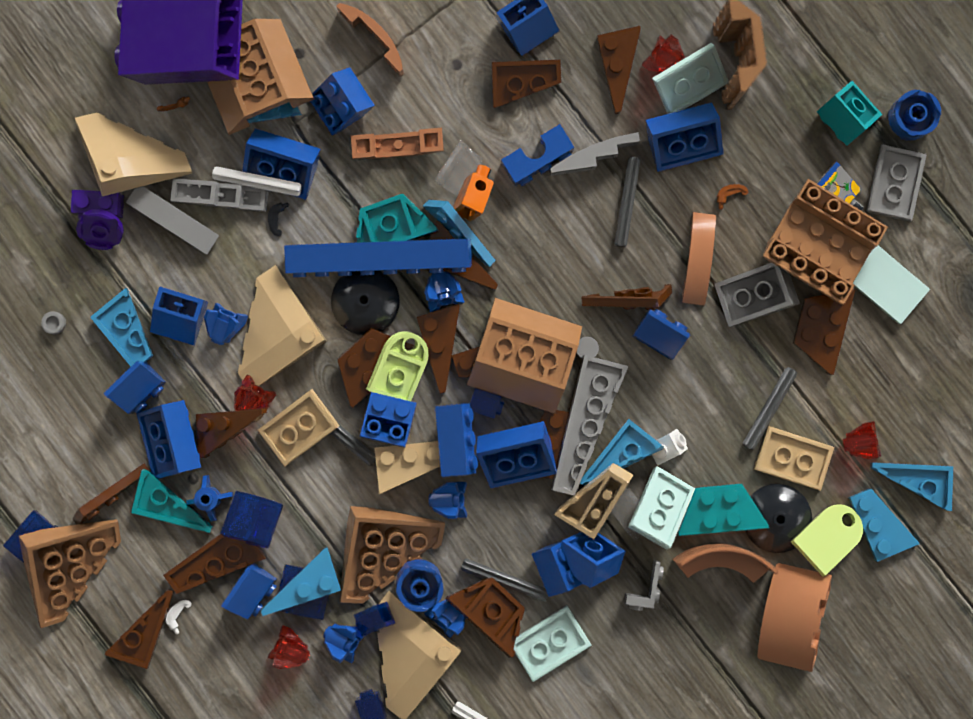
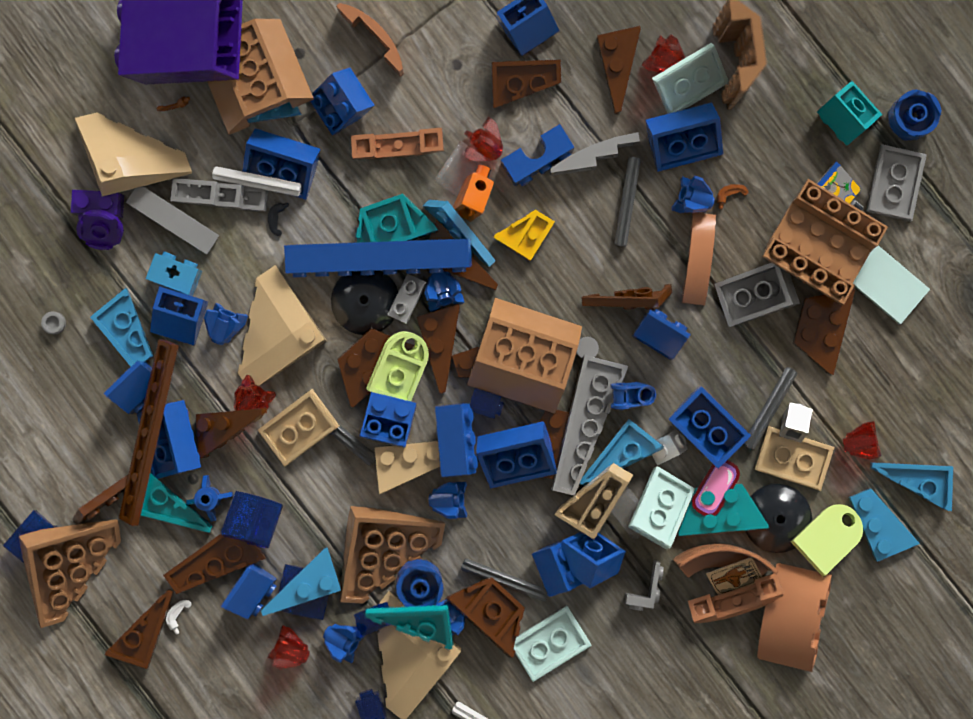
none -> reddish brown tile [119,339,179,526]
none -> dark azure brick [145,251,202,296]
none -> teal wing [365,605,453,650]
none -> light grey hinge [388,274,427,324]
none -> clear red brick [462,117,503,161]
none -> yellow wing [493,210,555,261]
none -> blue piece [611,382,656,409]
none -> blue slope [668,386,751,469]
none -> blue brick [672,175,715,213]
none -> nougat slope [688,574,784,623]
none -> sticker [692,460,740,516]
none -> sticker [706,557,762,595]
none -> brick [779,403,812,443]

